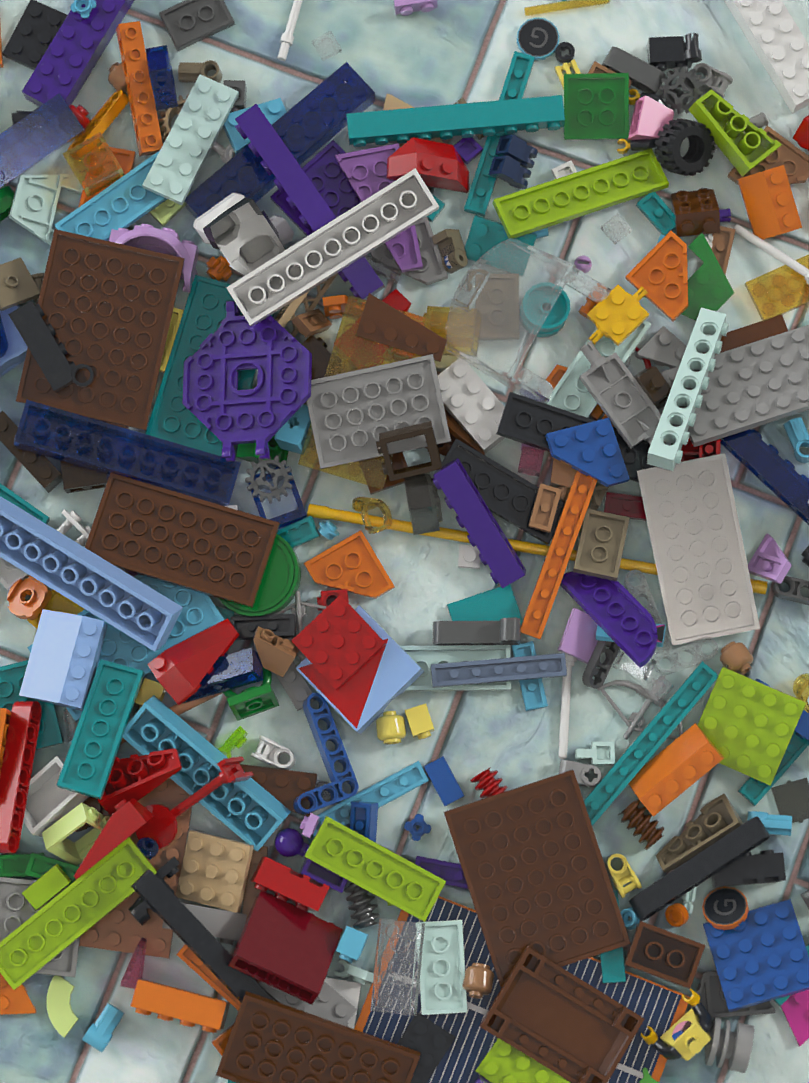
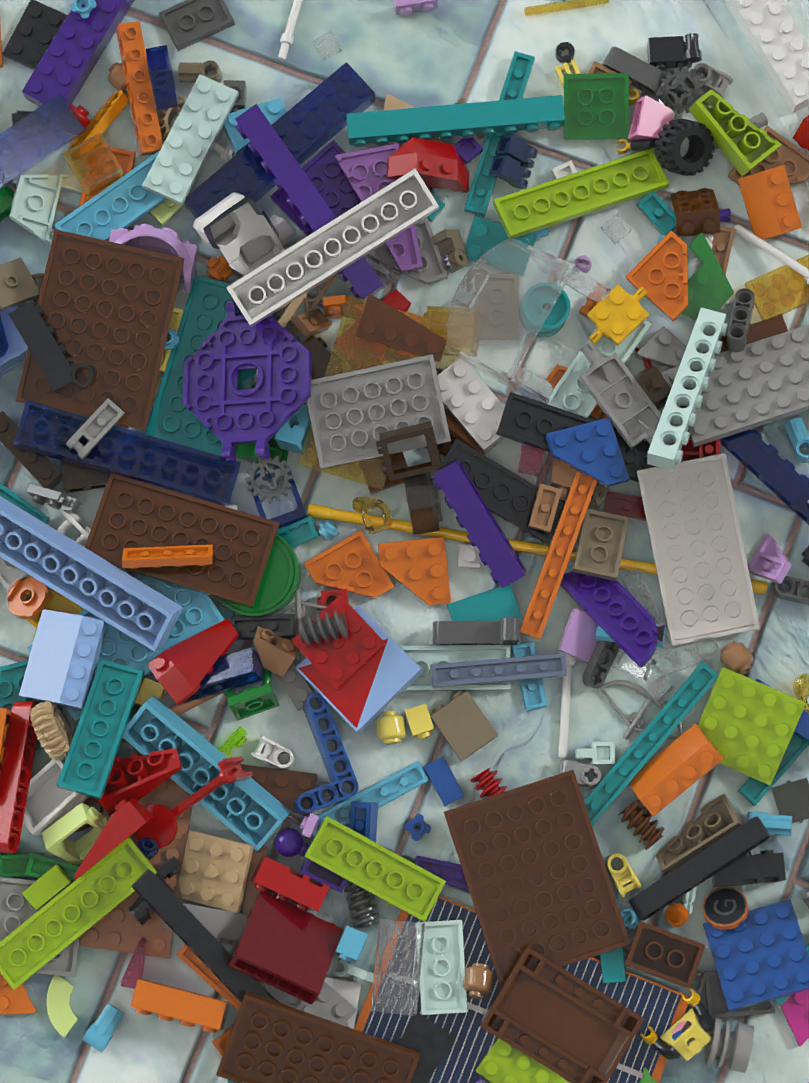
black tile [517,18,559,61] -> none
none -> dark grey hinge [26,484,82,514]
none -> tan gear [30,701,74,761]
none -> light grey plate [66,398,125,459]
none -> orange plate [122,544,214,569]
none -> medium azure plate [165,329,179,350]
none -> dark grey piece [298,611,348,646]
none -> orange plate [378,537,451,605]
none -> dark tan brick [430,691,498,762]
none -> dark grey beam [727,288,755,352]

